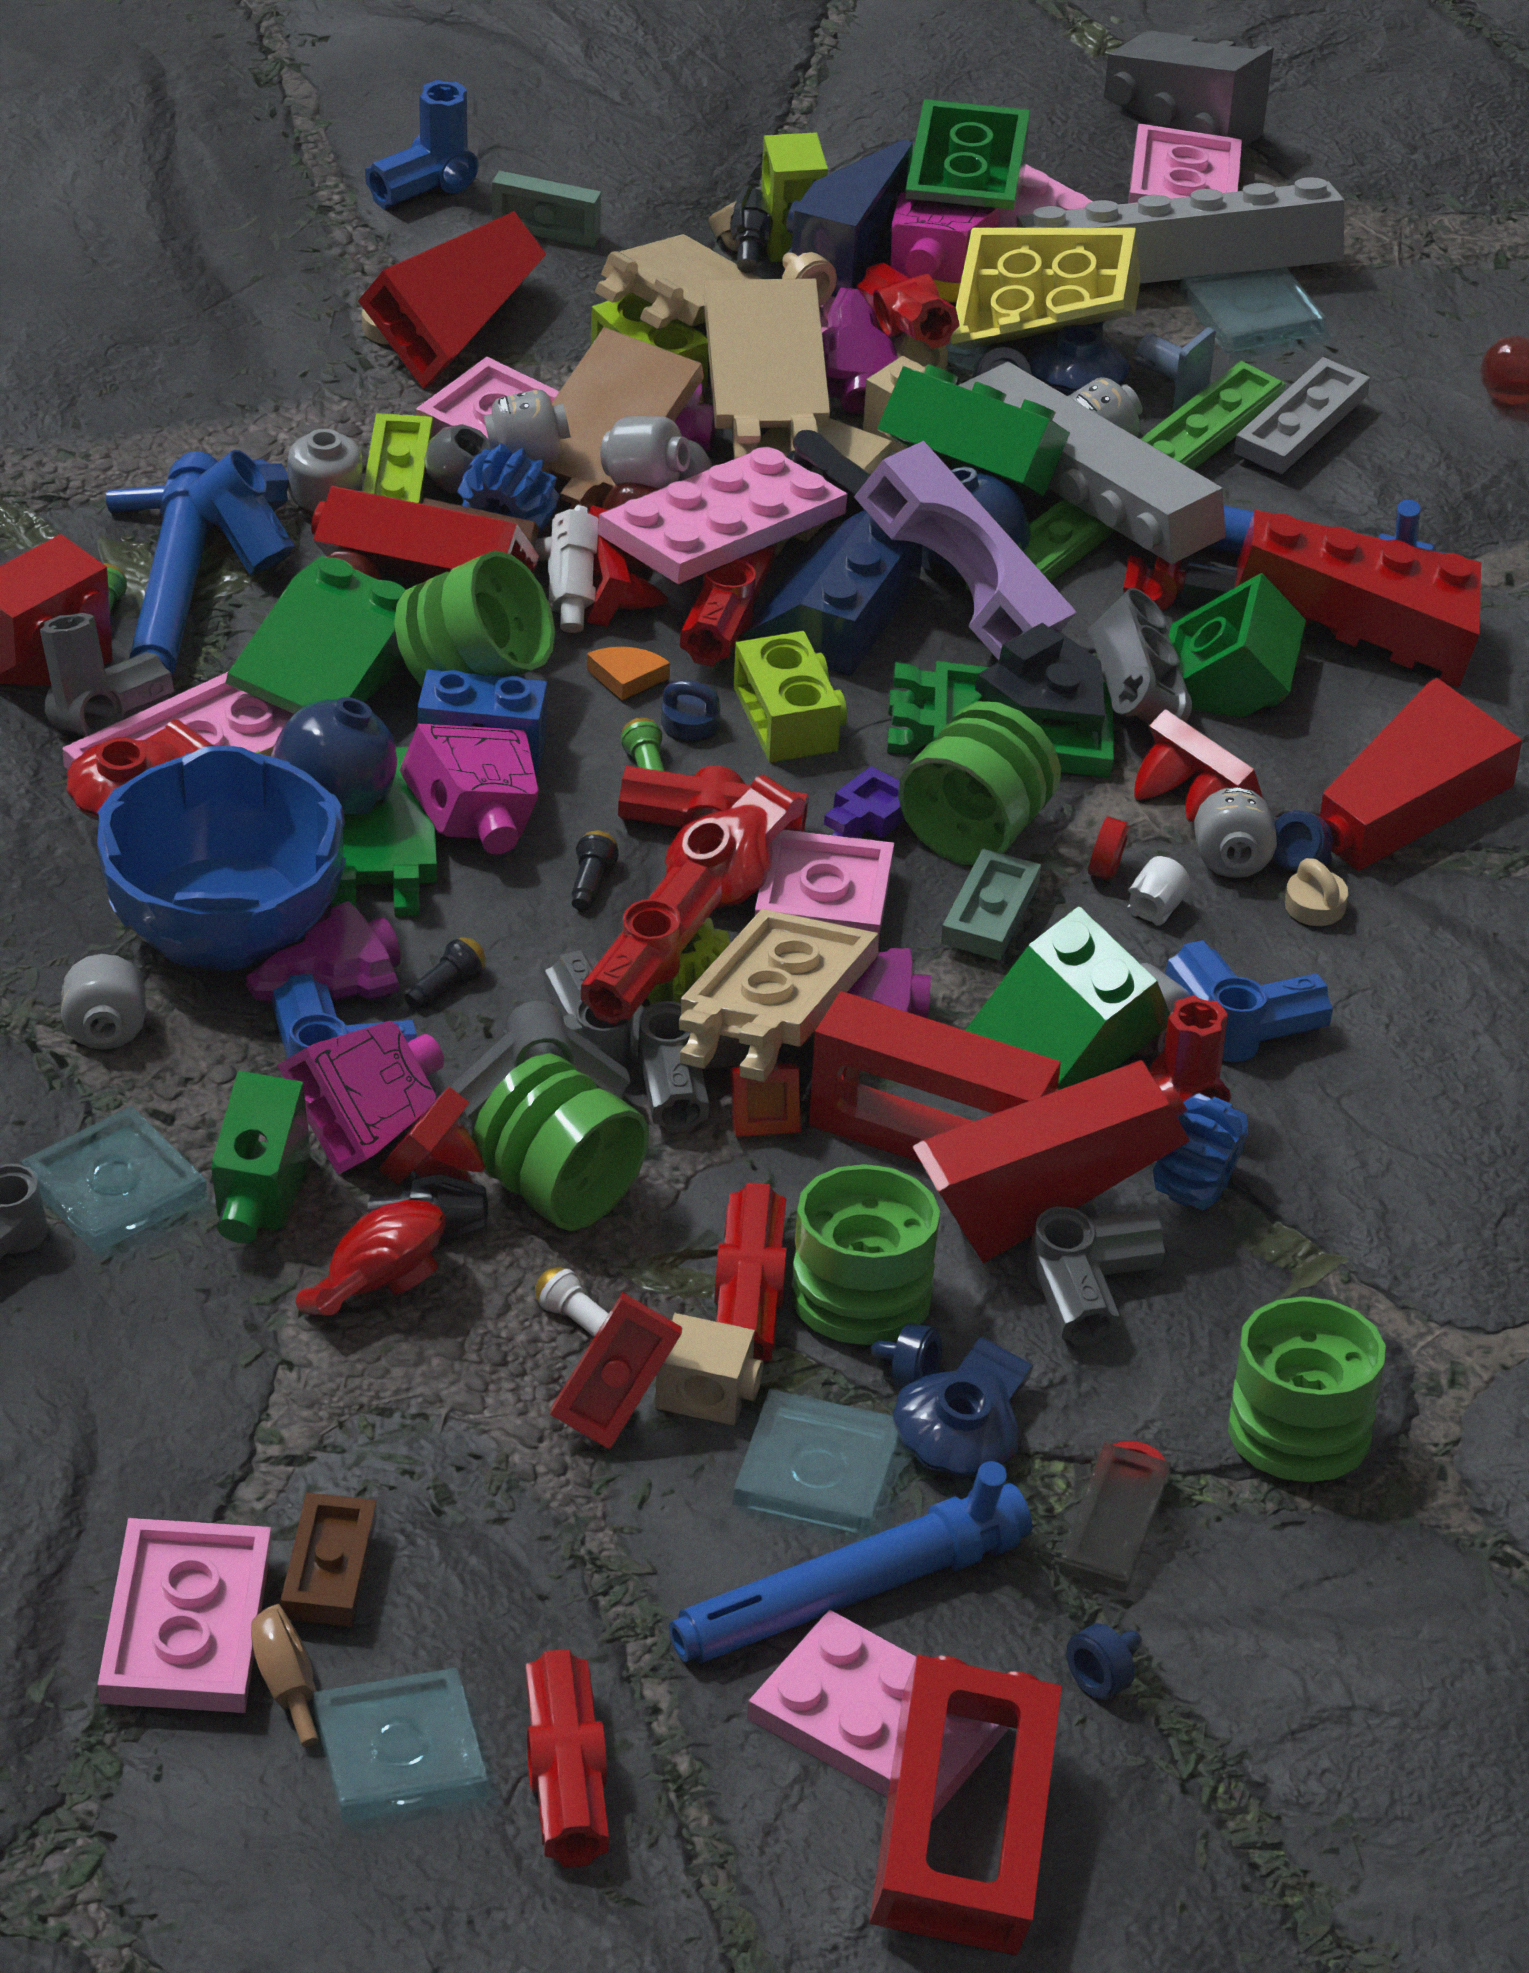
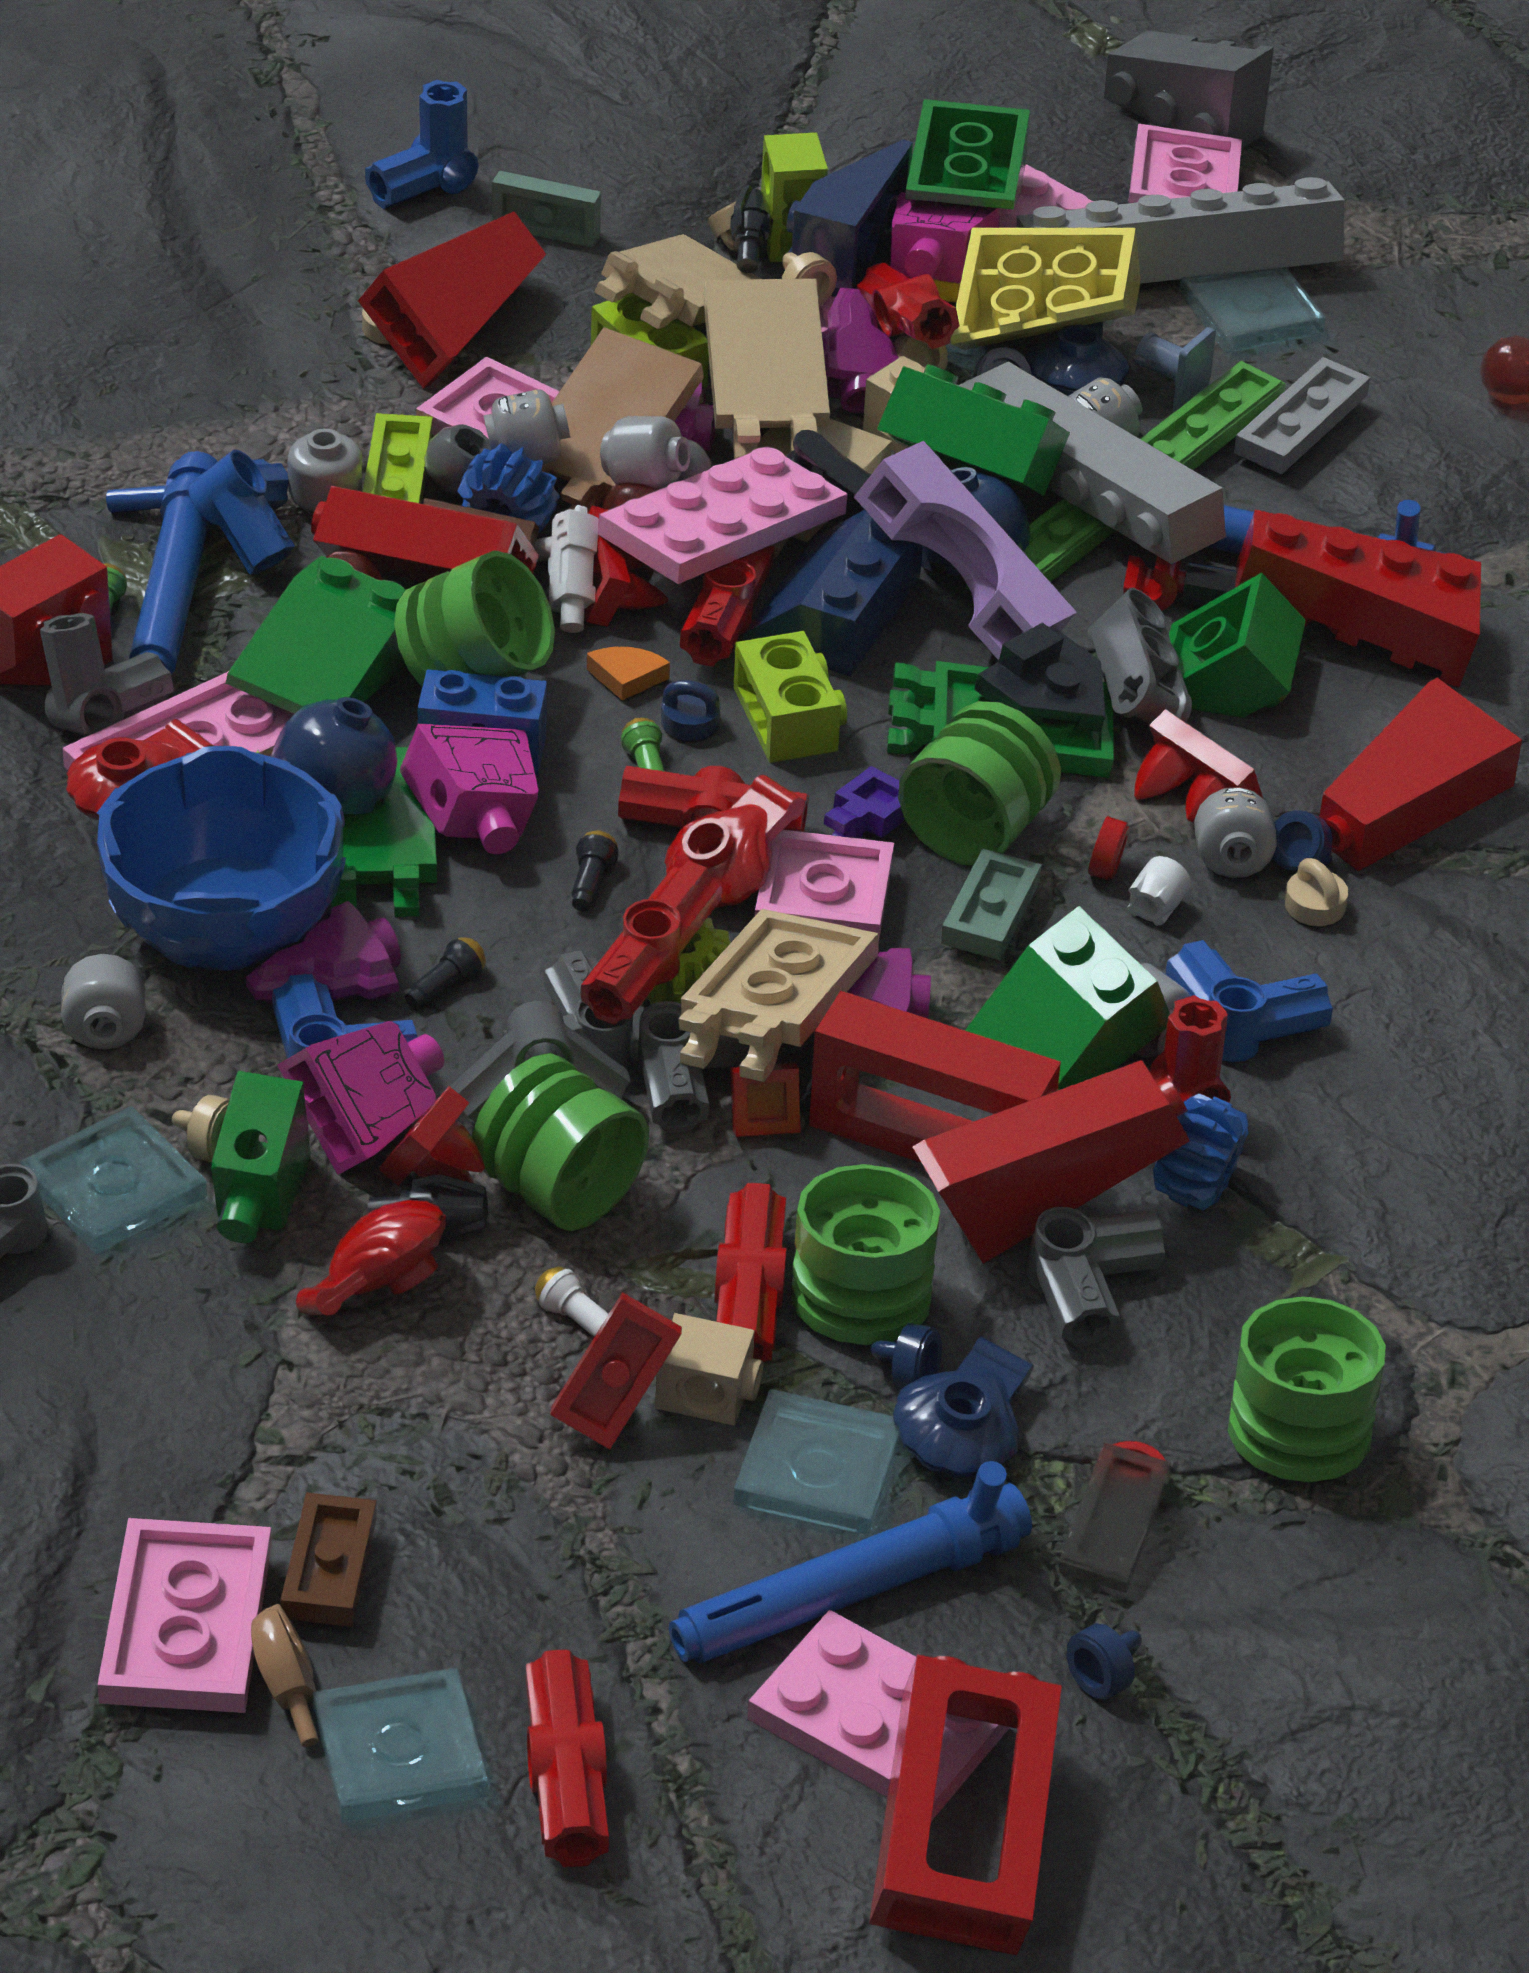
none -> tan tile [172,1095,229,1162]

